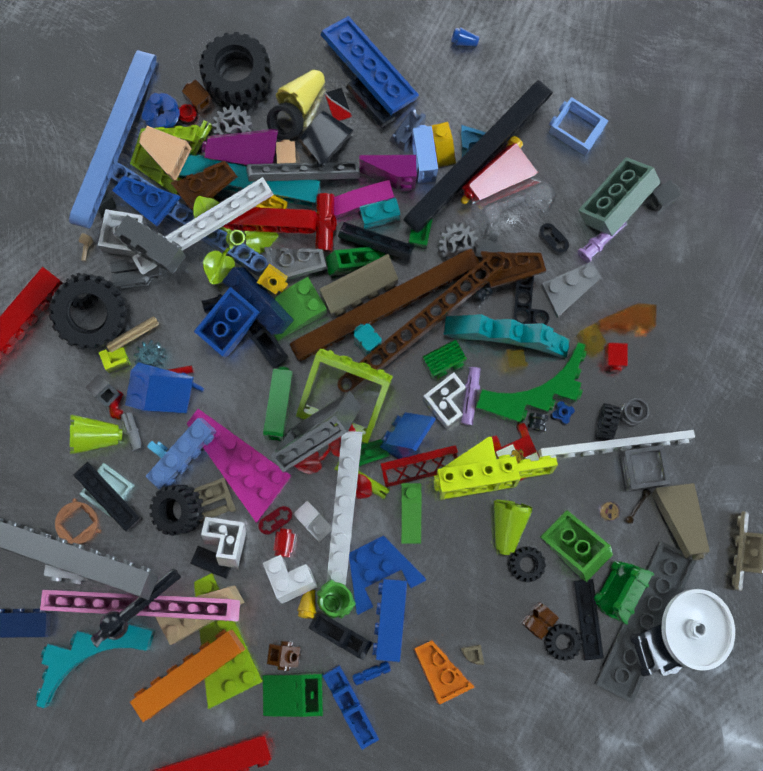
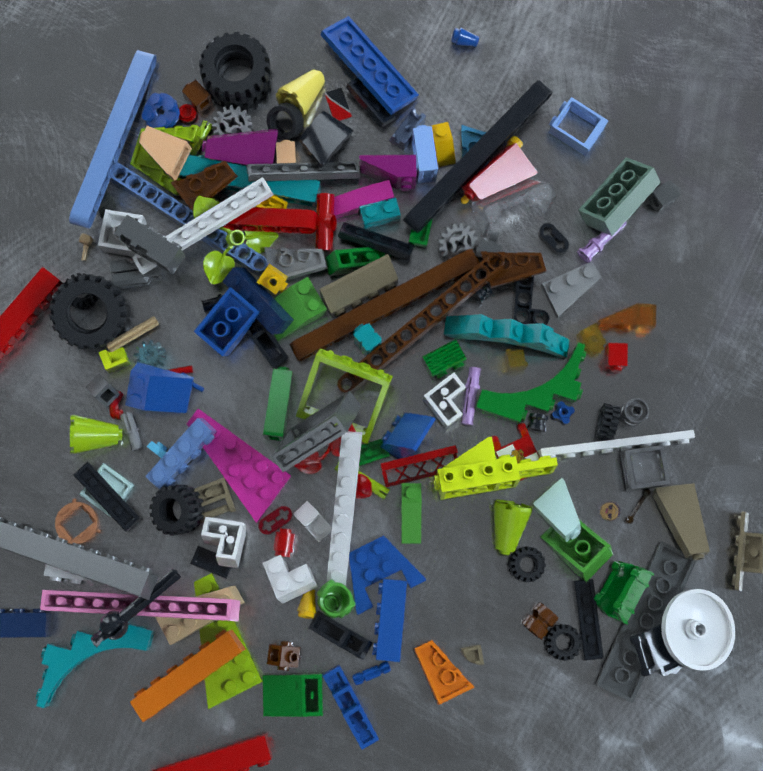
blue wing [112,176,181,227] -> none
none -> light aqua slope [533,478,581,542]

